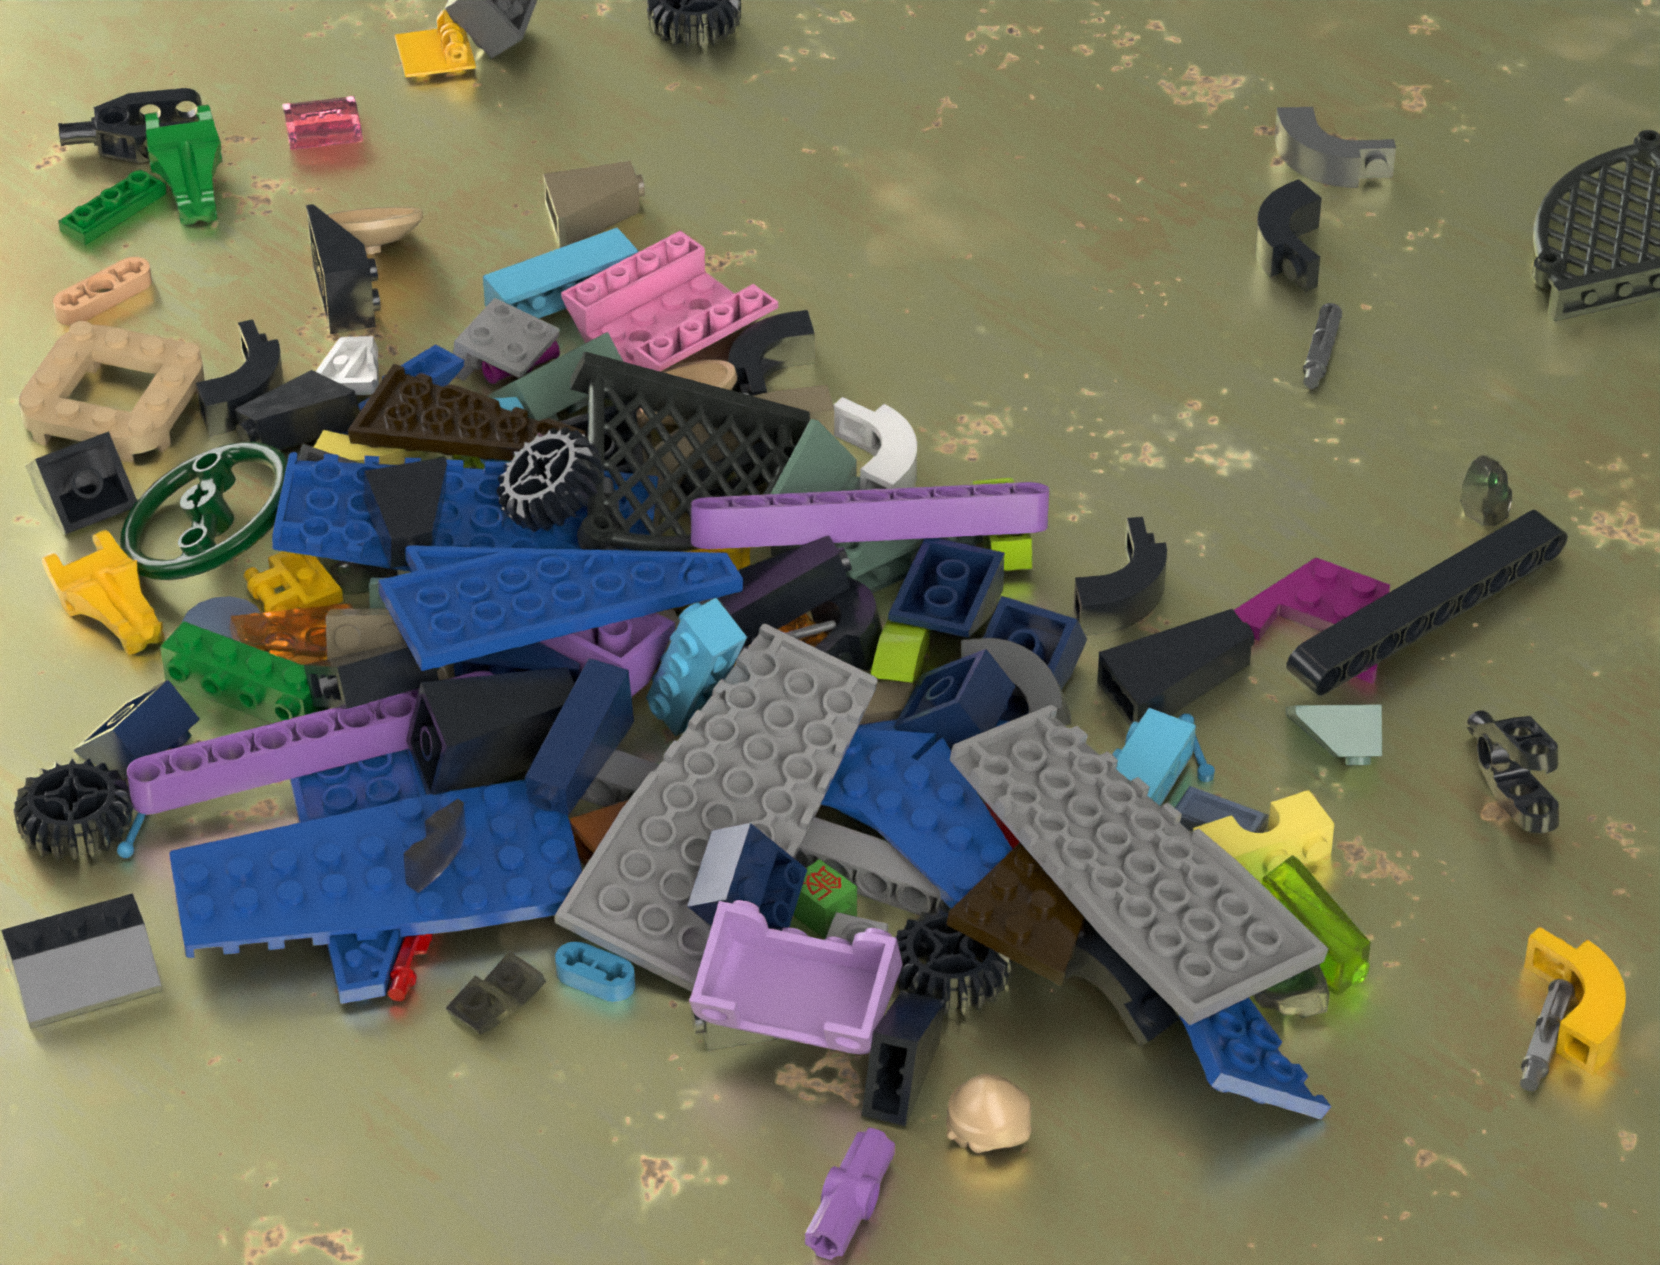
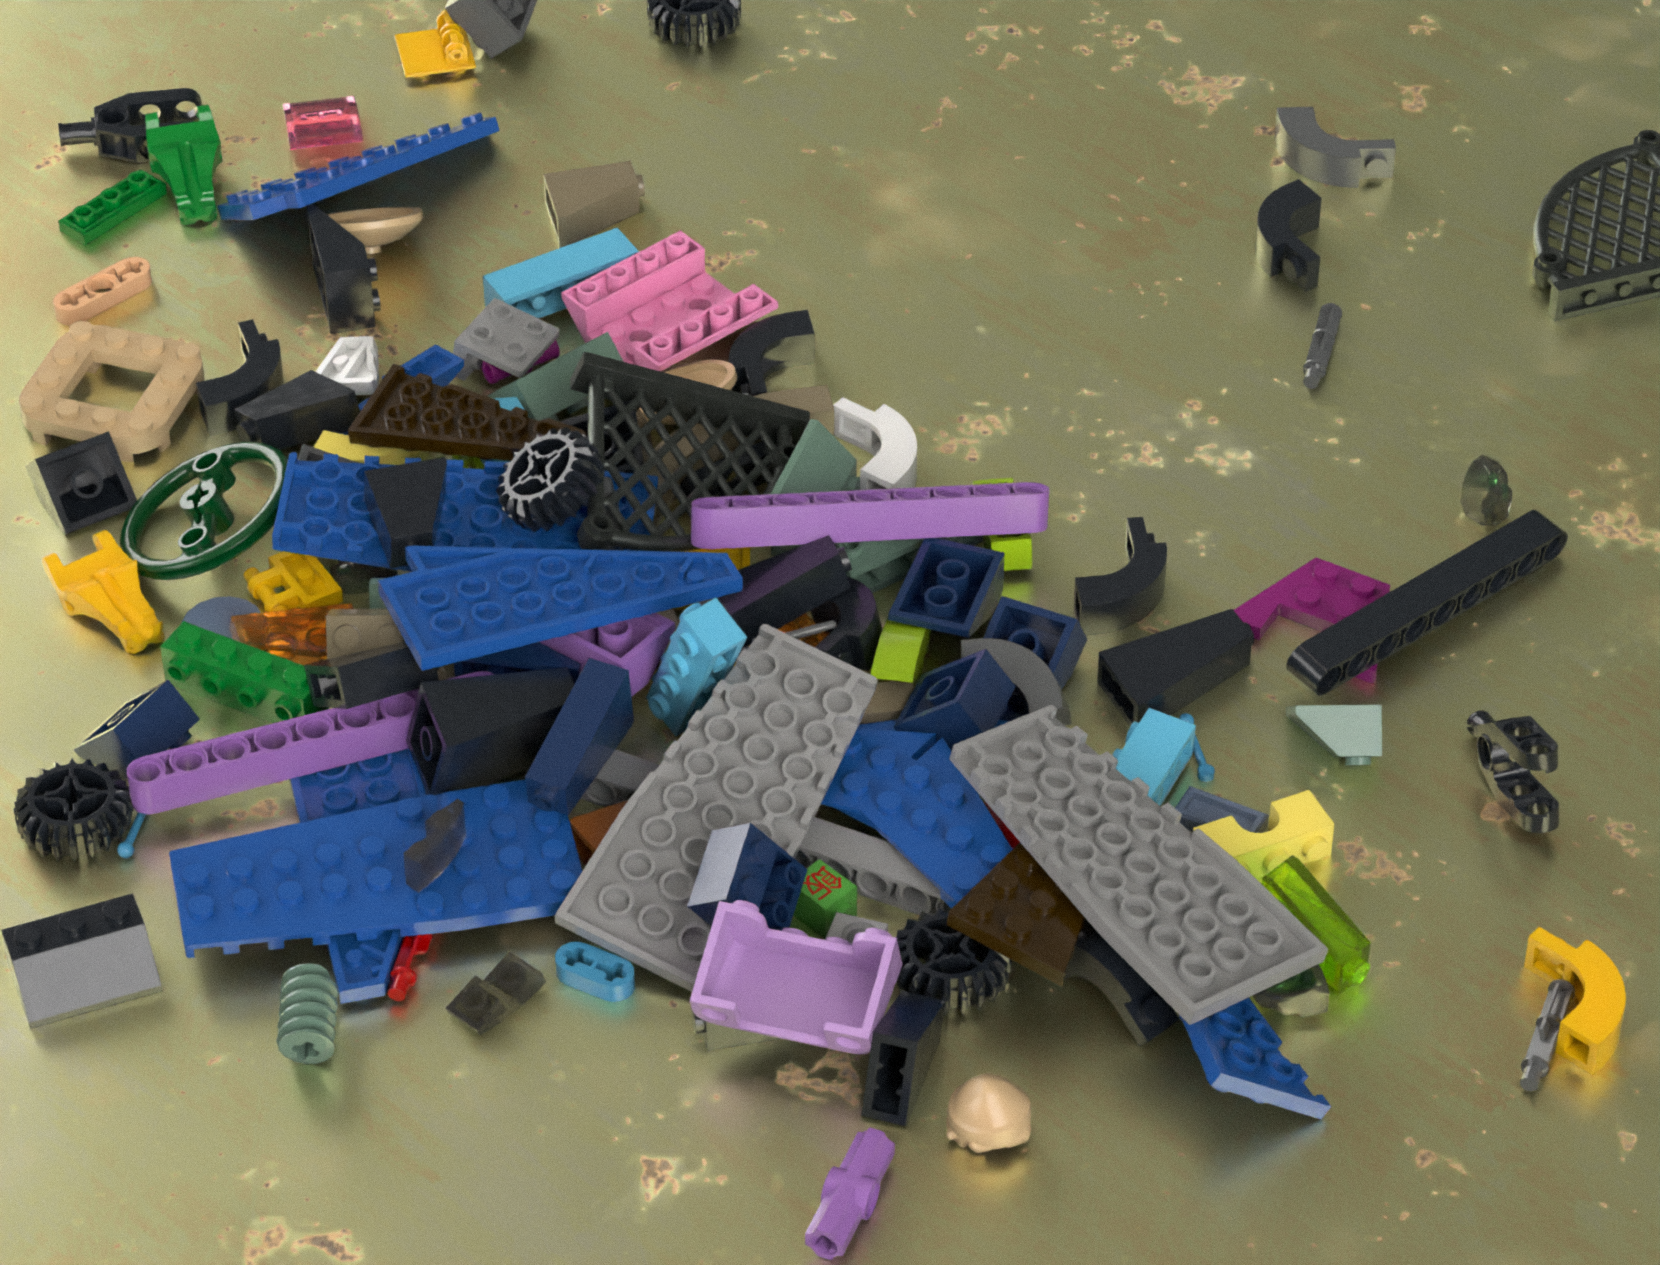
none -> blue wing [217,112,500,220]
none -> sand green piece [276,963,338,1064]

